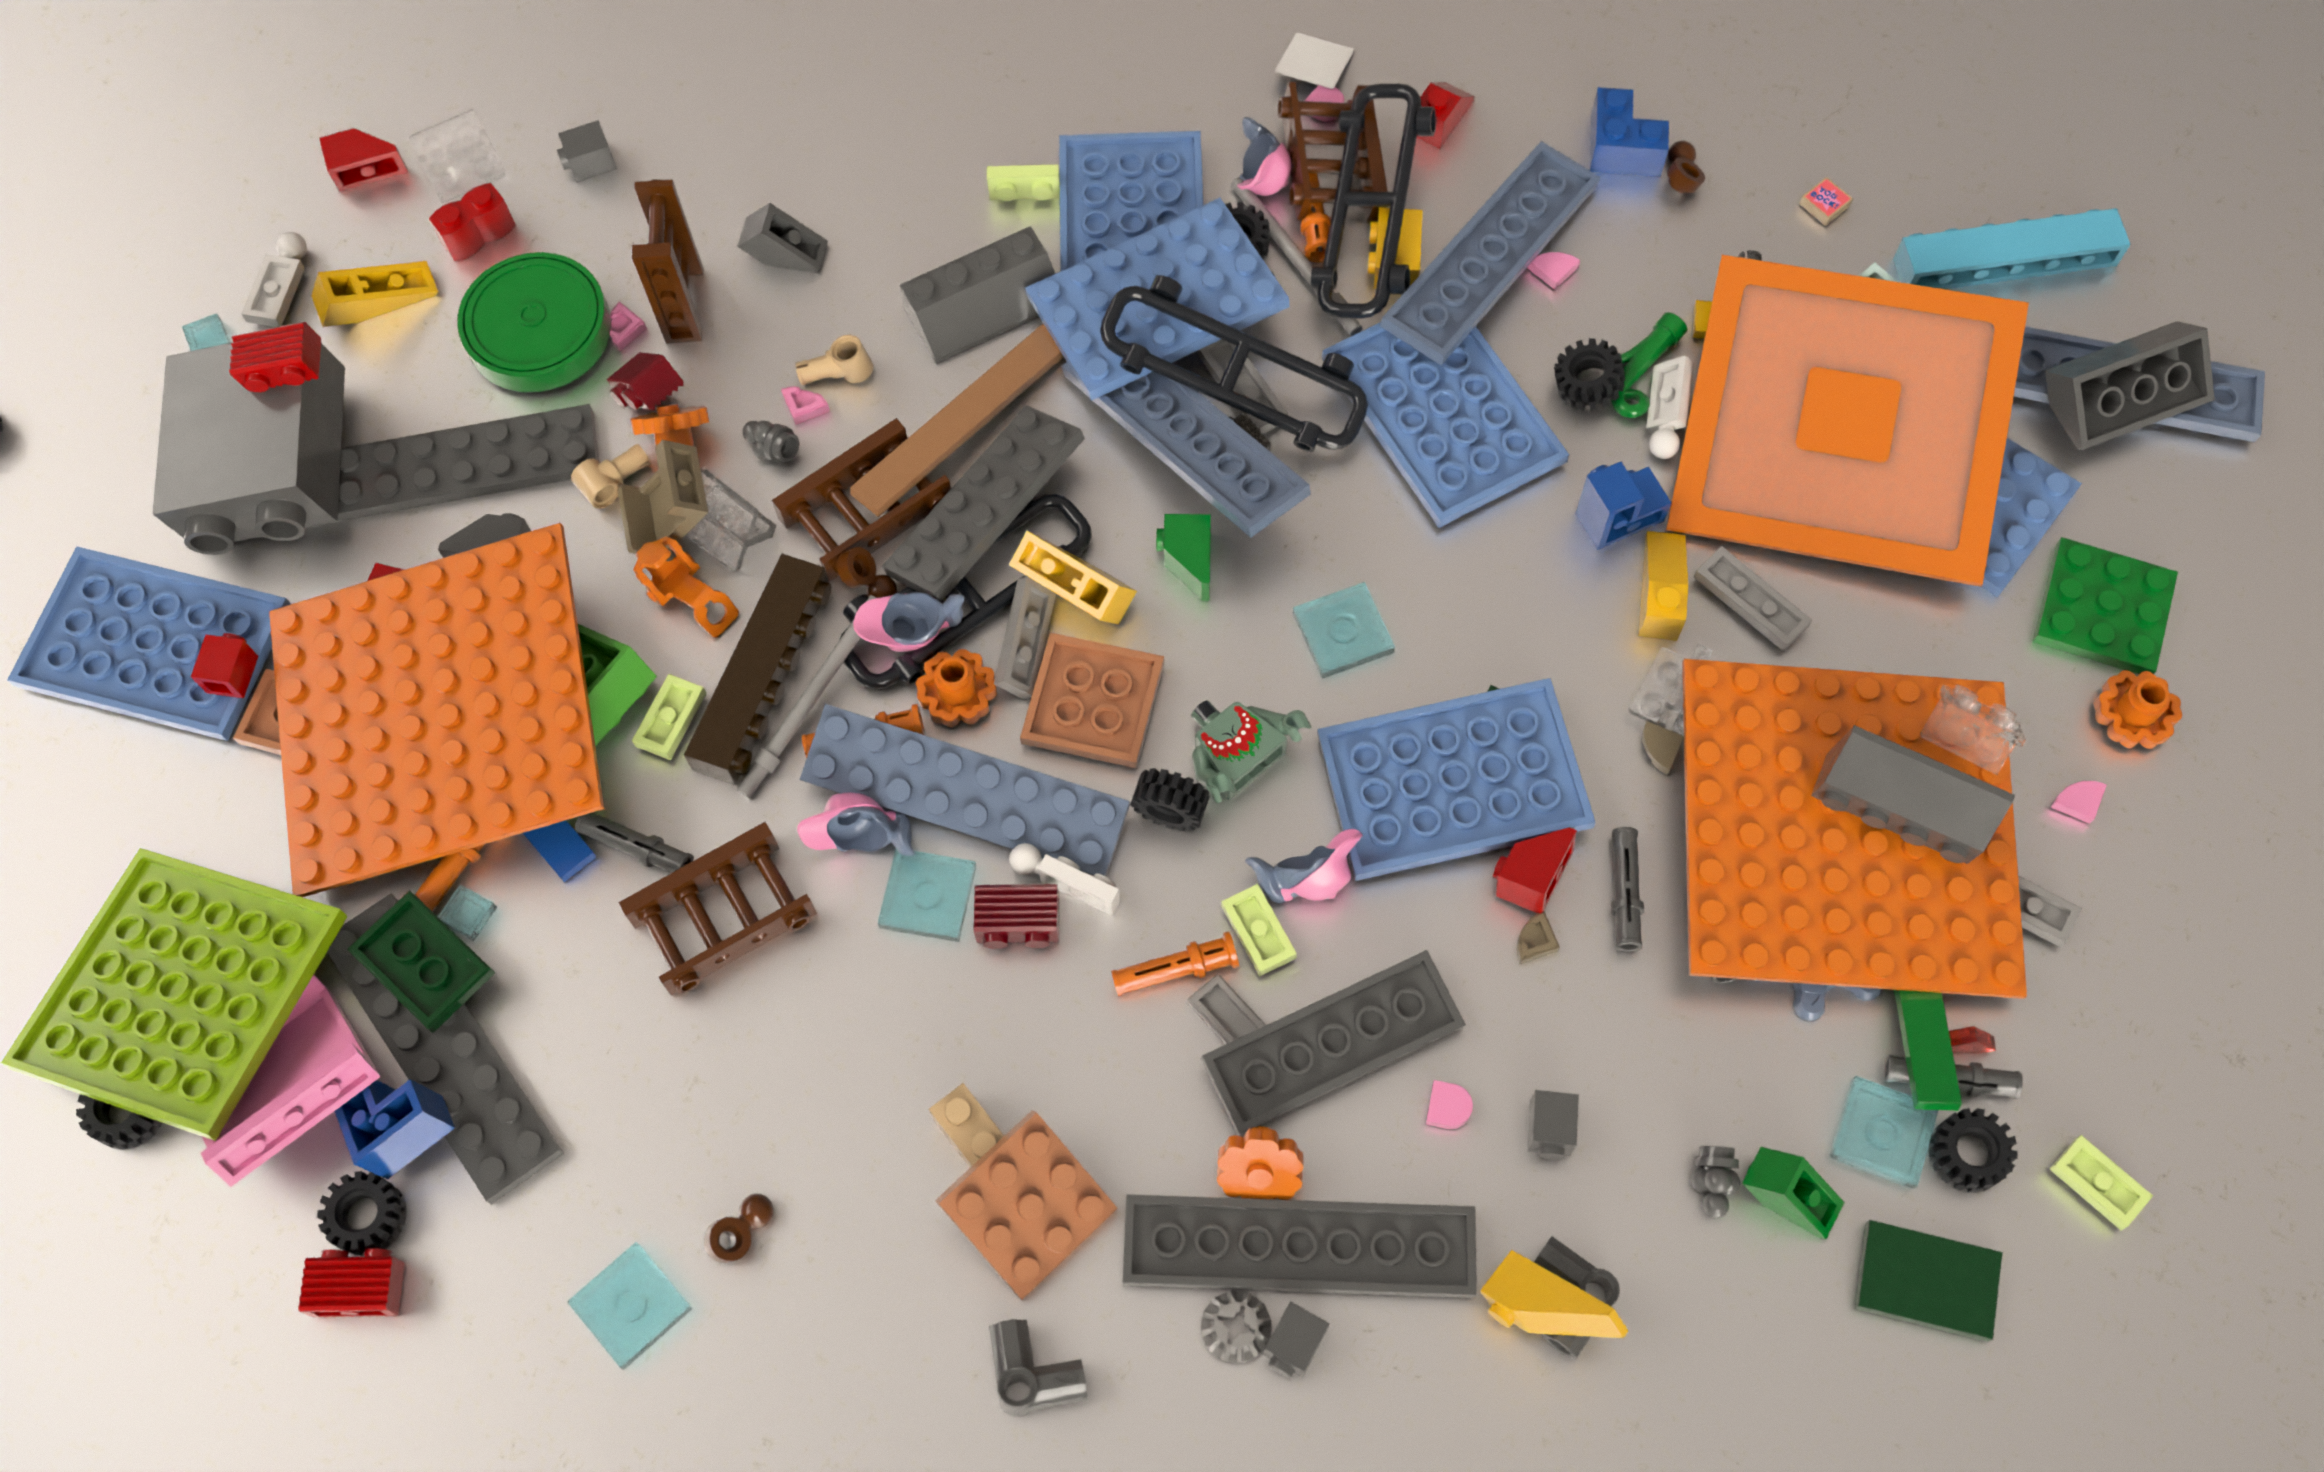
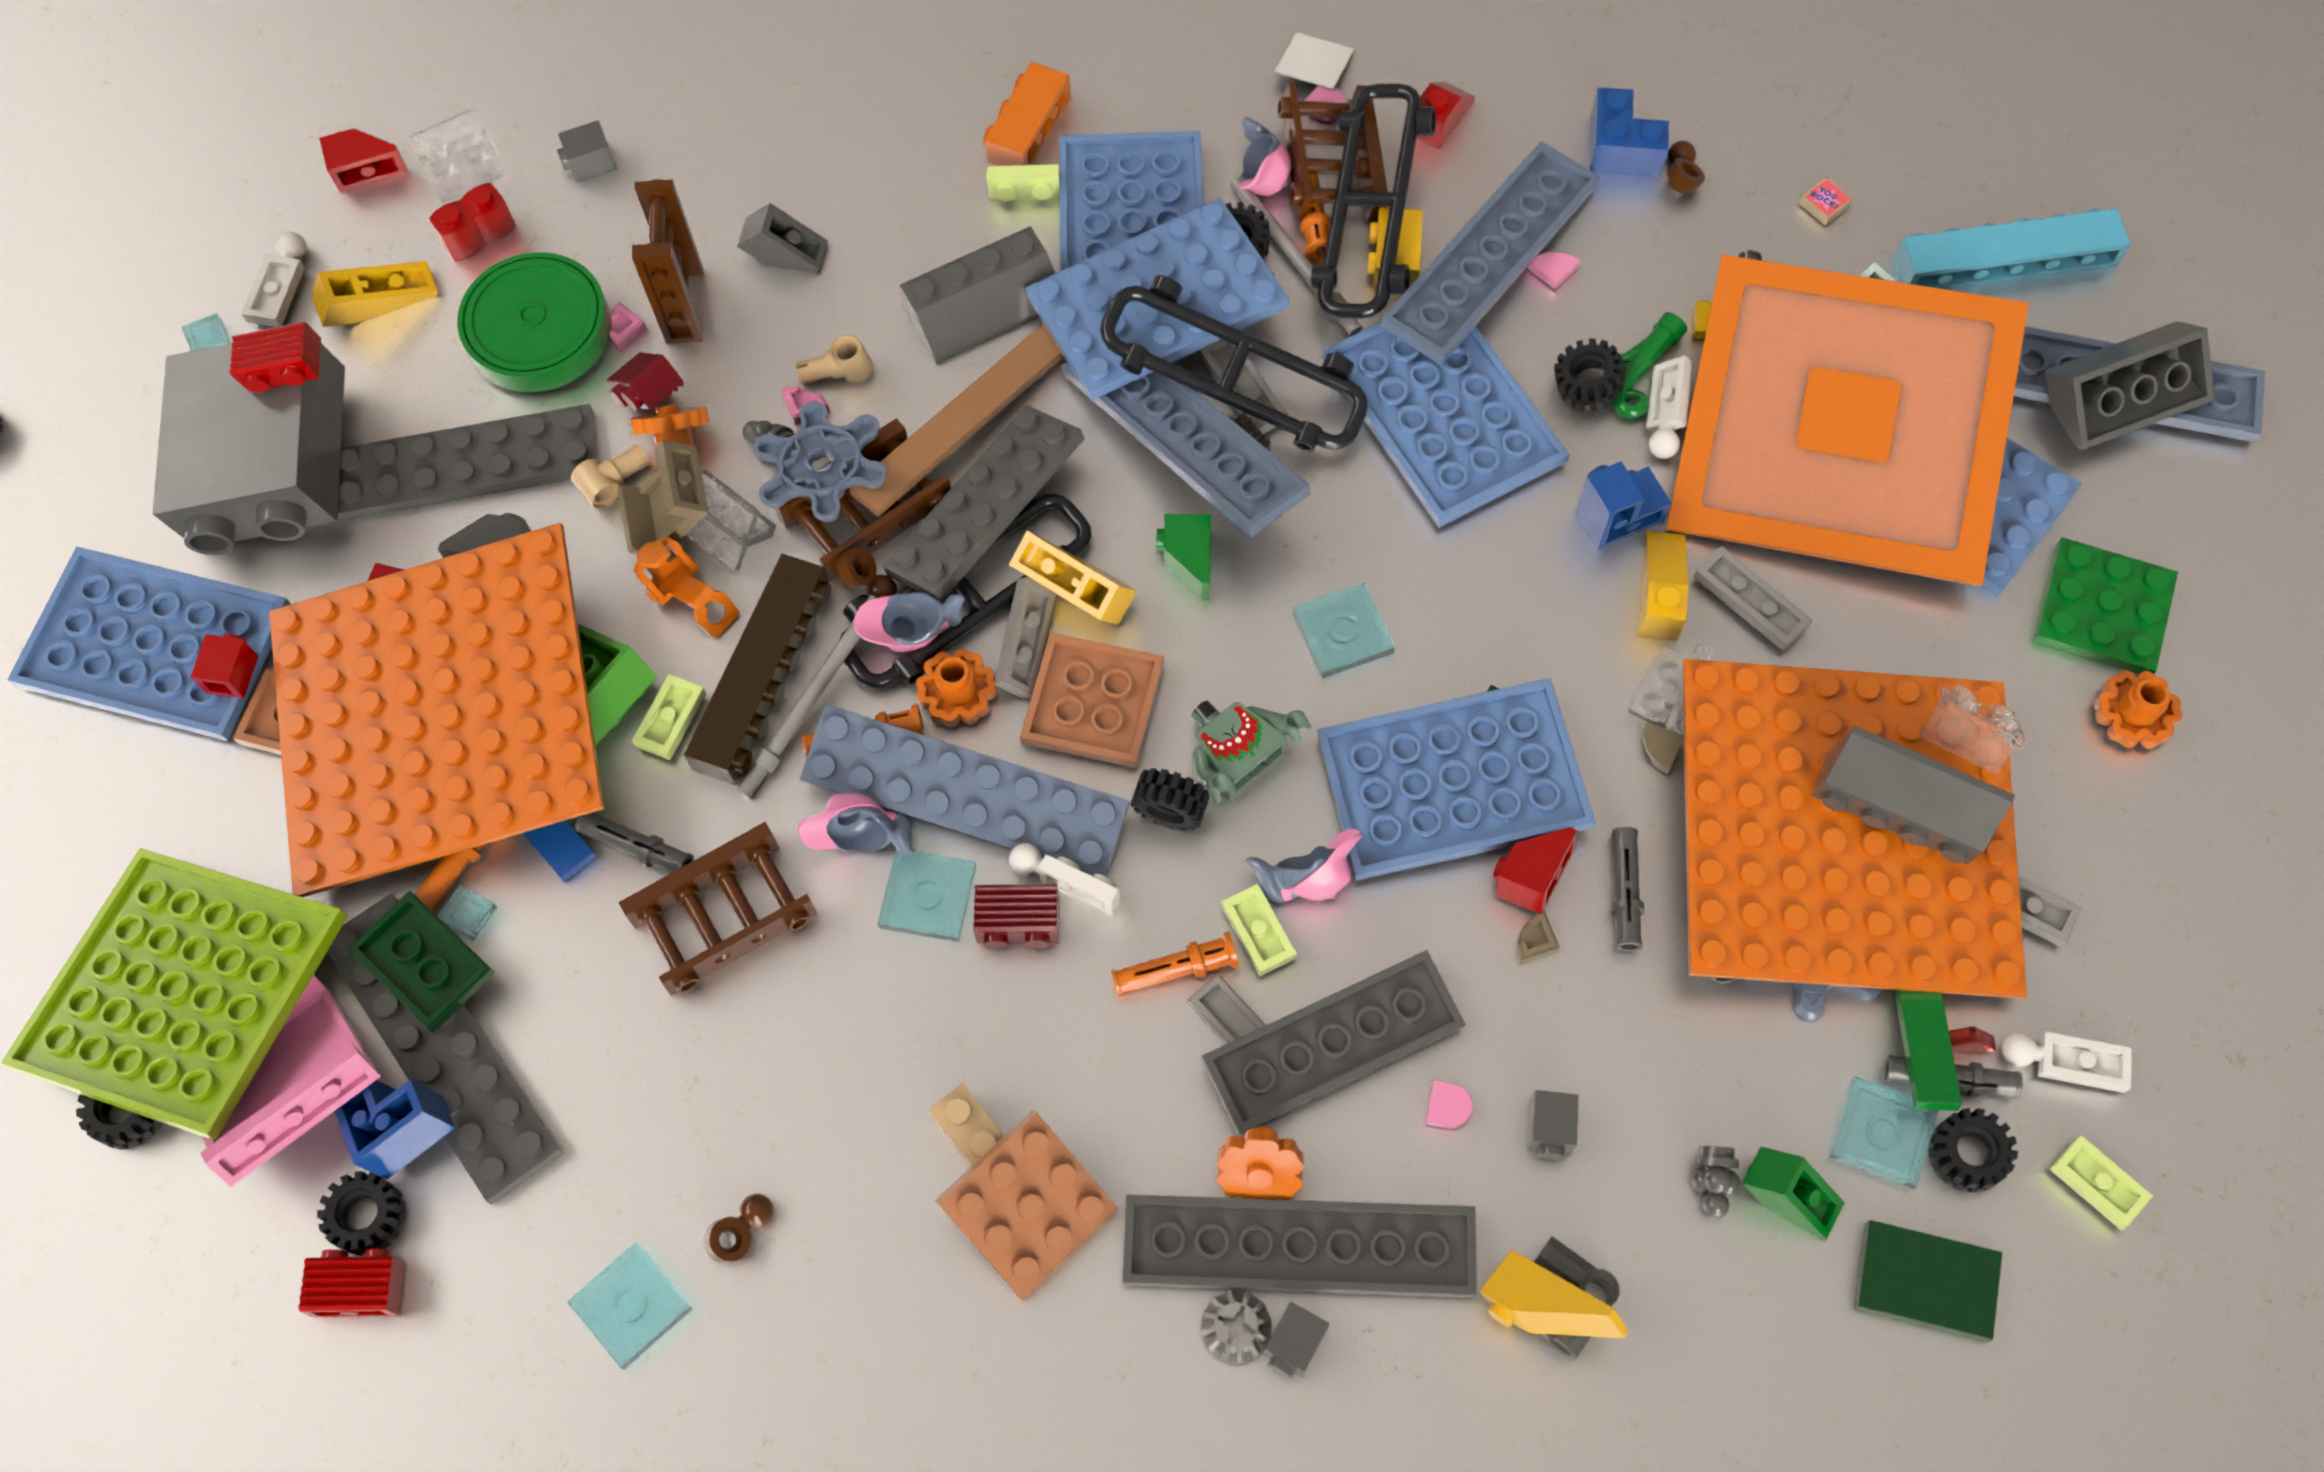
dark grey piece [989,1319,1088,1416] -> none
bright pink tile [2051,781,2107,824] -> none
none -> sand blue plate [753,401,887,523]
none -> orange brick [983,62,1071,166]
none -> white plate [2002,1031,2132,1093]

